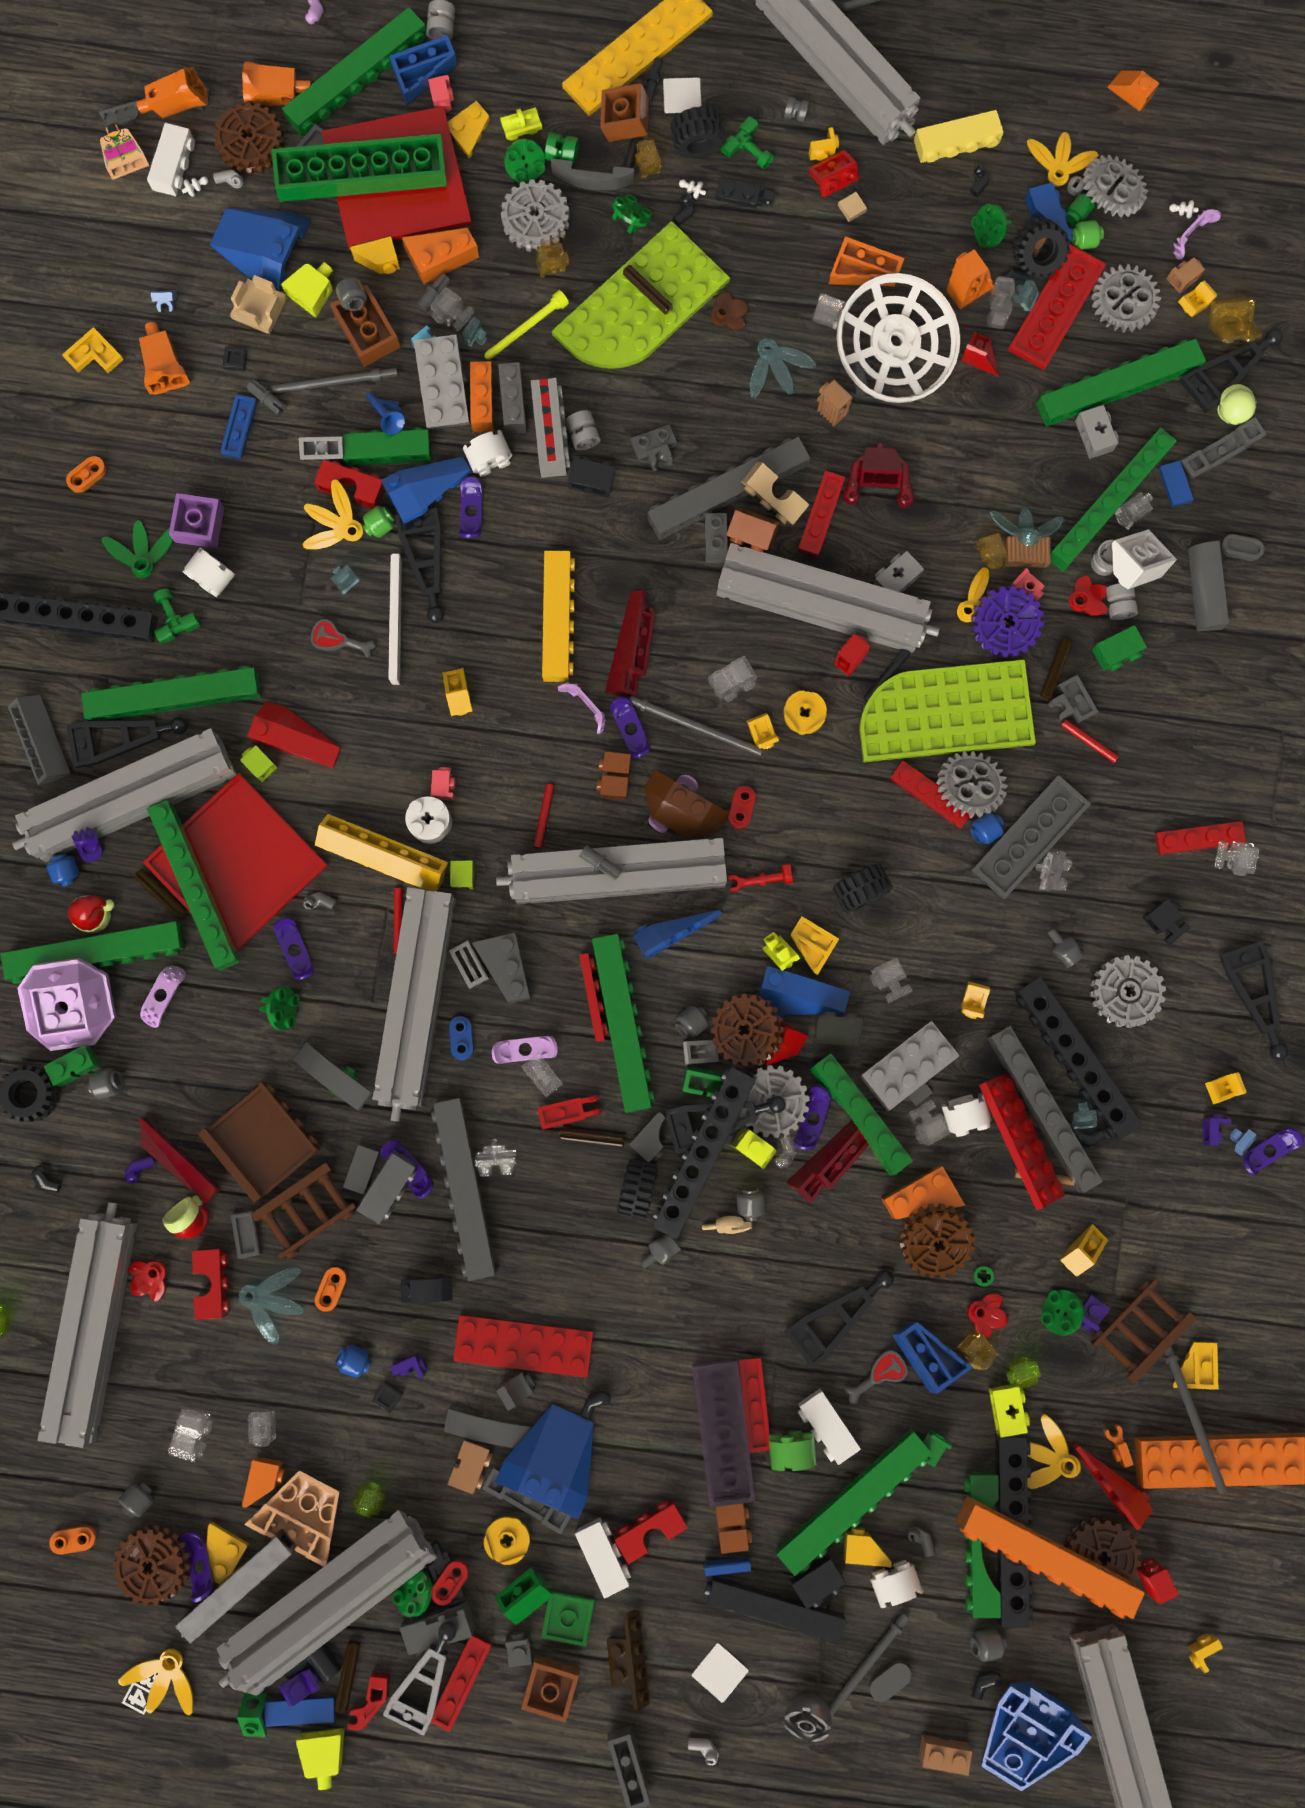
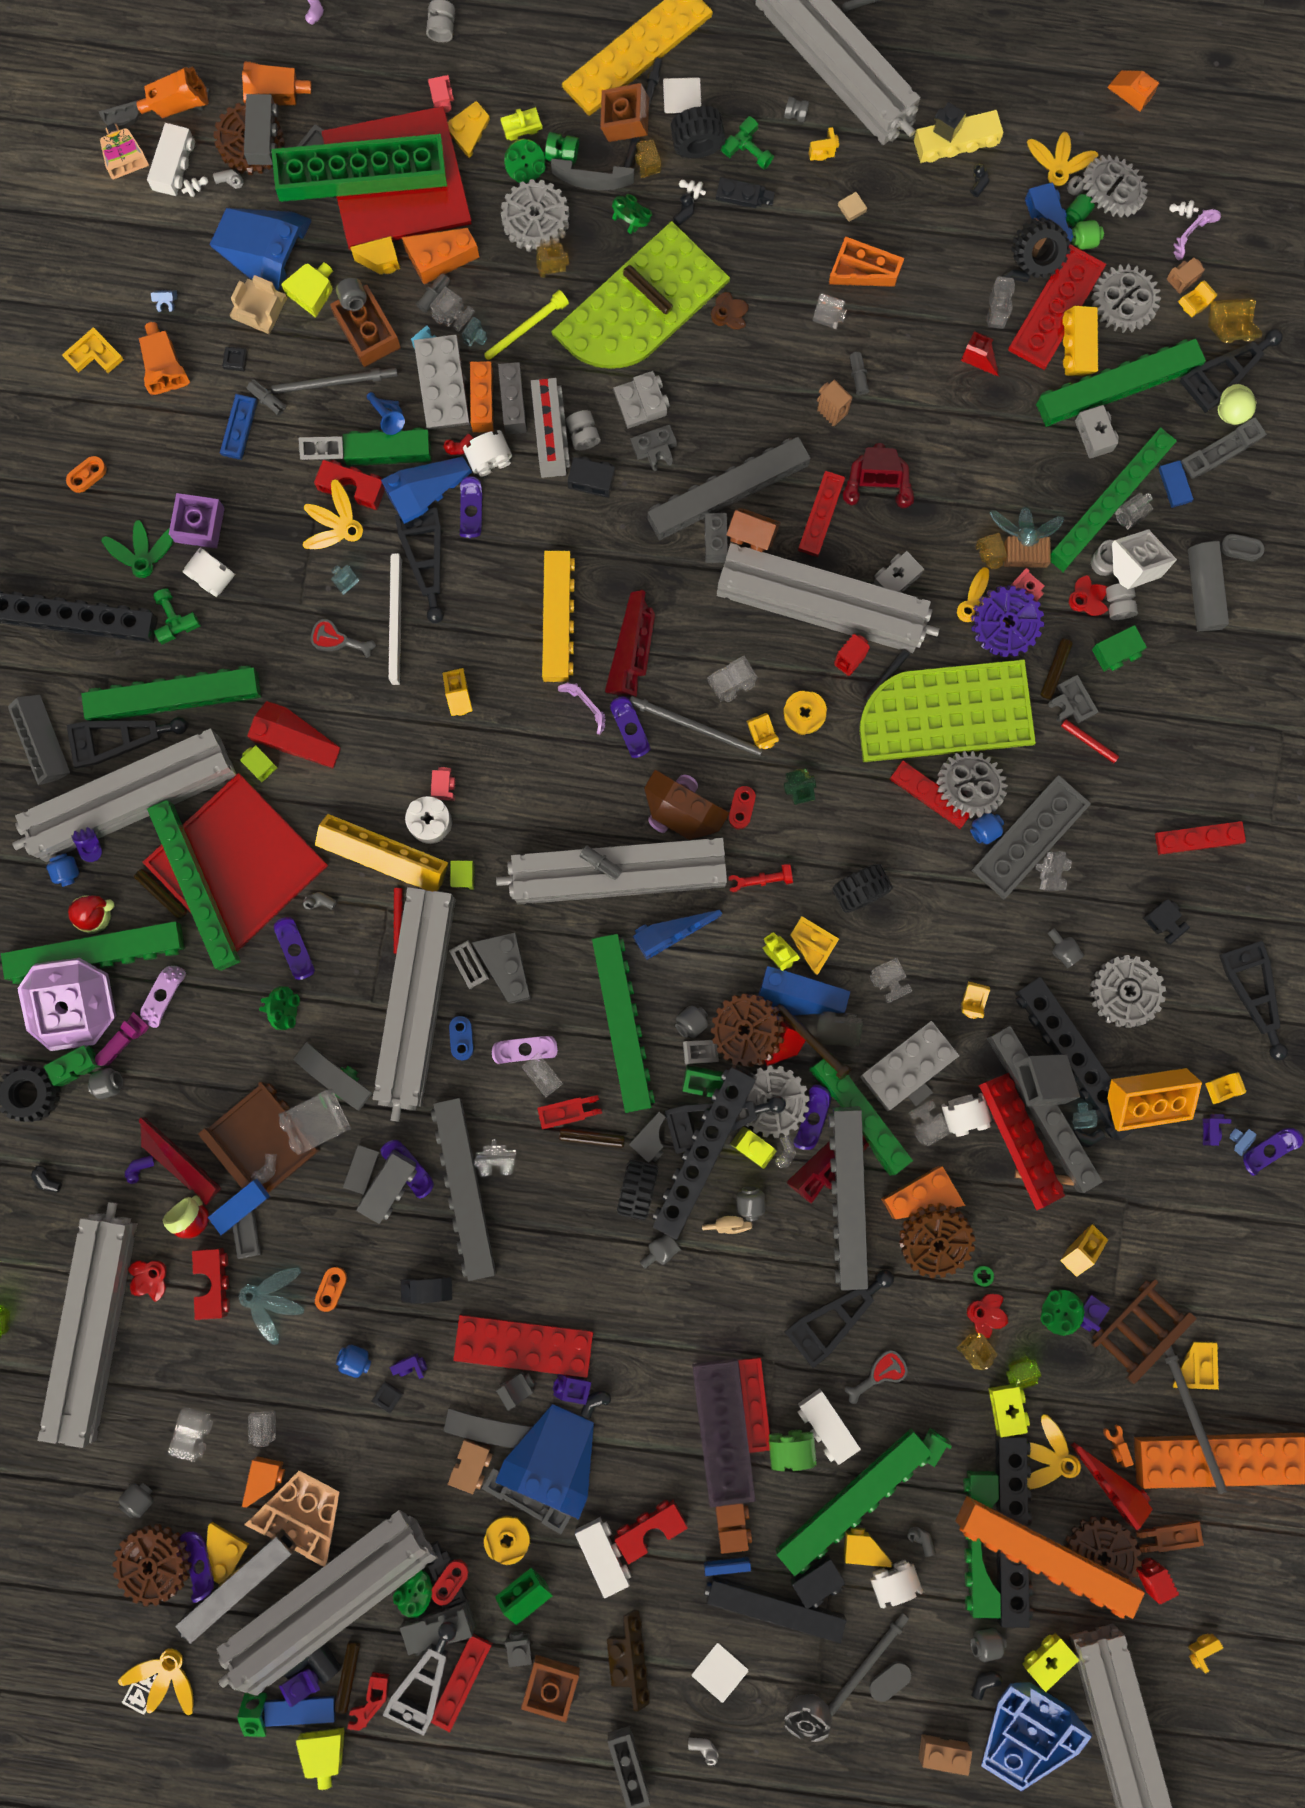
orange plate [49,1525,98,1555] -> none
reddish brown fence [251,1162,358,1260] -> none
green brick [282,7,427,137] -> none
clear neon green head [352,1481,386,1519] -> none
bright green head [363,506,395,538] -> none
blue wedge [389,35,457,106] -> none
red bar [533,784,554,849] -> none
green tile [541,1590,595,1647] -> none
red plate [579,953,608,1042] -> none
dark orange piece [597,752,631,801] -> none
tan arch [741,462,809,525] -> none
clear light blue plant [750,338,816,398] -> none
red bracket [808,150,859,197] -> none
white dish [837,273,960,403] -> none
blue wedge [892,1322,973,1394] -> none
orange wedge [946,249,994,310] -> none
green plate [971,204,1012,248] -> none
clear light blue tile [1012,280,1039,311] -> none
clear brick [1214,841,1260,876] -> none
none -> magenta piece [95,1012,149,1066]
none -> blue tile [208,1179,270,1235]
none -> dark grey brick [244,94,279,165]
none -> clear arm [251,1154,277,1184]
none -> clear panel [279,1089,351,1155]
none -> red arm [443,434,474,455]
none -> dark purple bracket [553,1374,592,1405]
none -> light grey plate [613,371,670,429]
none -> dark brown bar [777,1004,851,1080]
none -> clear green brick [783,768,816,805]
none -> dark grey brick [829,1107,868,1290]
none -> black brick [933,102,966,143]
none -> dark grey brick [1015,1055,1080,1107]
none -> neon yellow brick [1022,1632,1079,1692]
none -> yellow brick [1063,306,1098,377]
none -> light orange slope [1107,1068,1202,1131]
none -> dark orange hinge [1136,1521,1204,1553]

